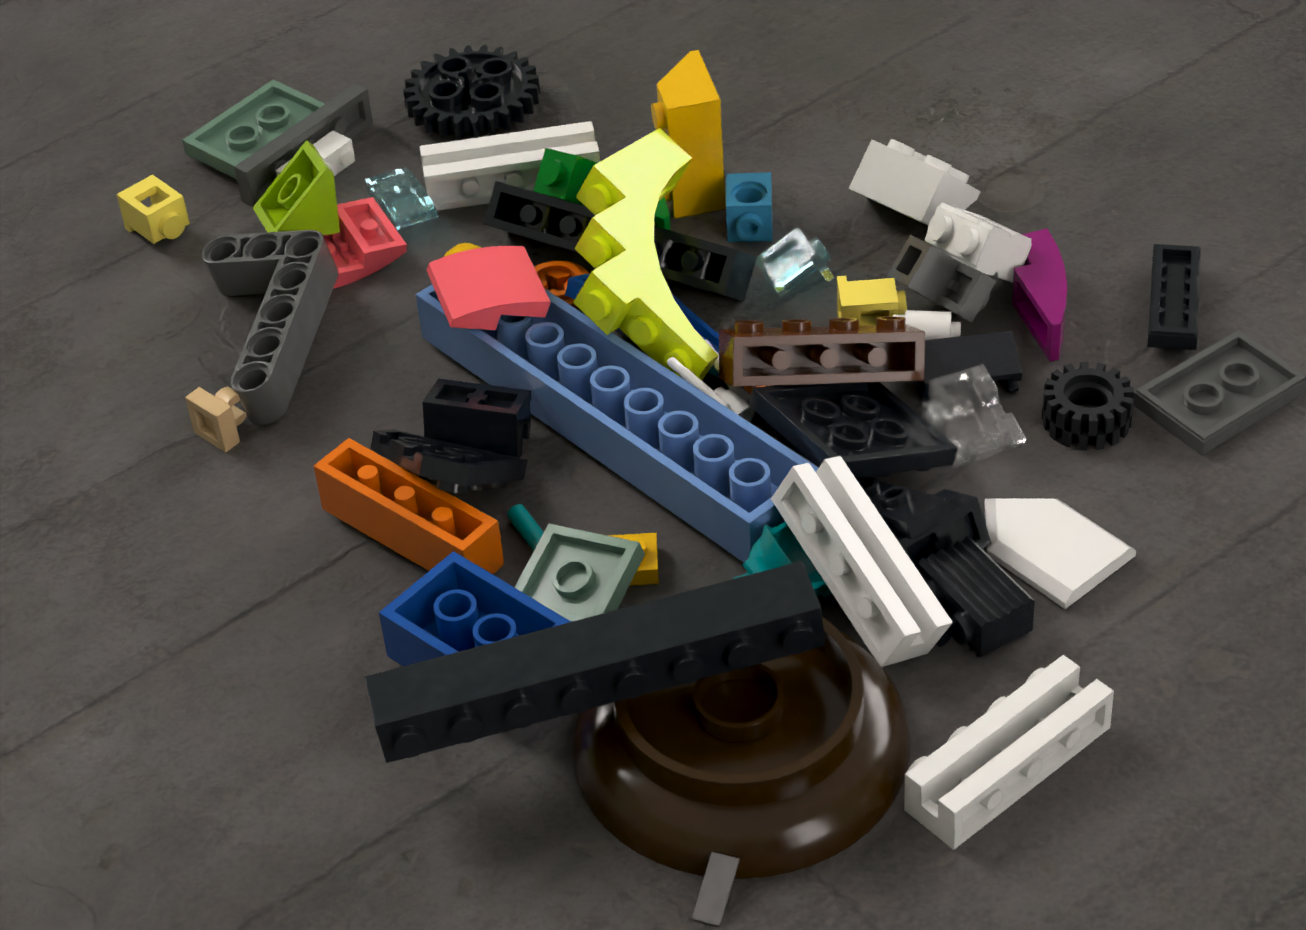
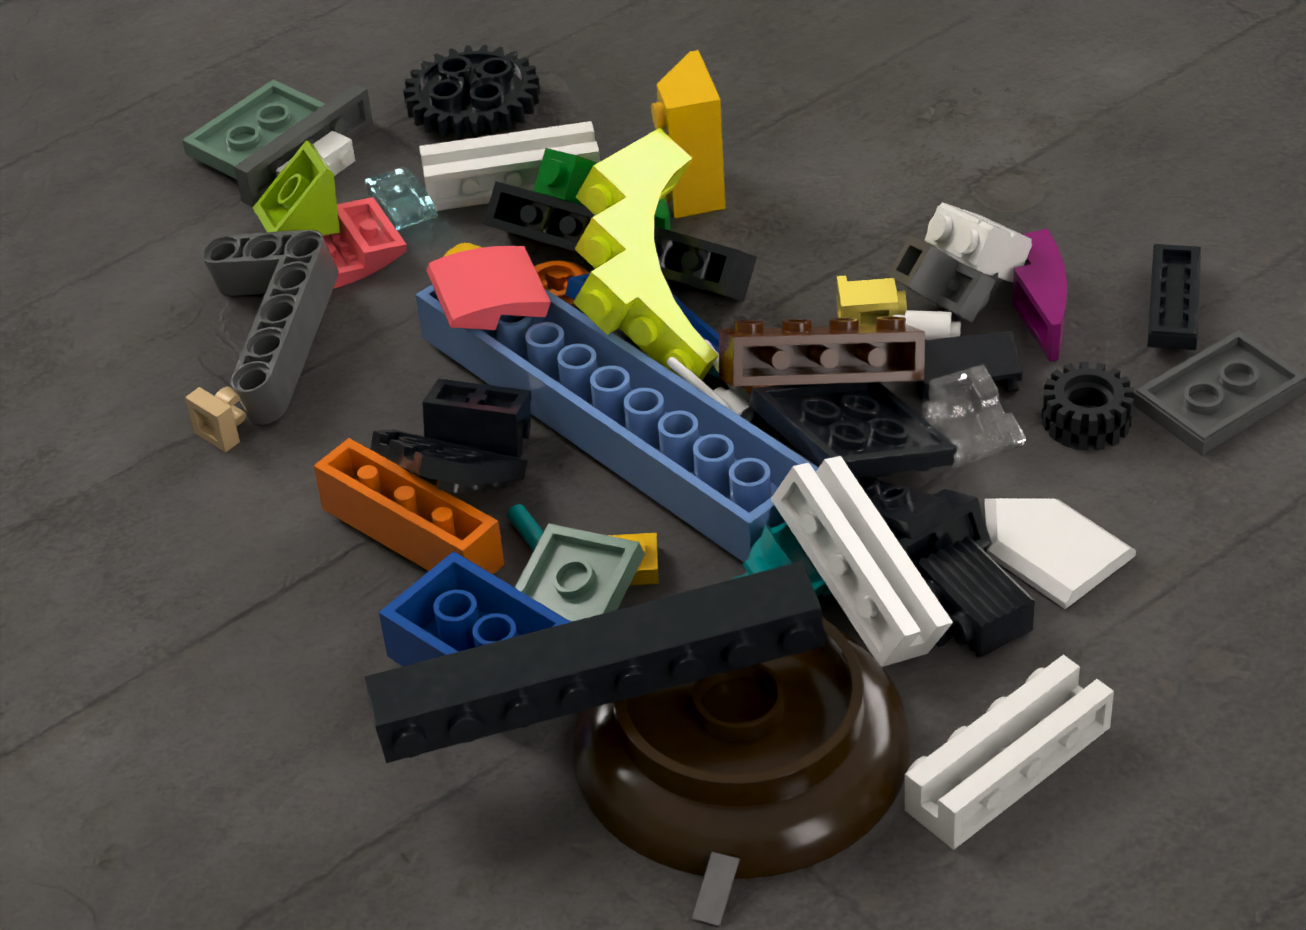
light yellow brick [117,174,190,244] -> none
dark azure brick [726,172,773,242] -> none
clear light blue bracket [756,227,835,297] -> none
white slope [849,139,981,225] -> none

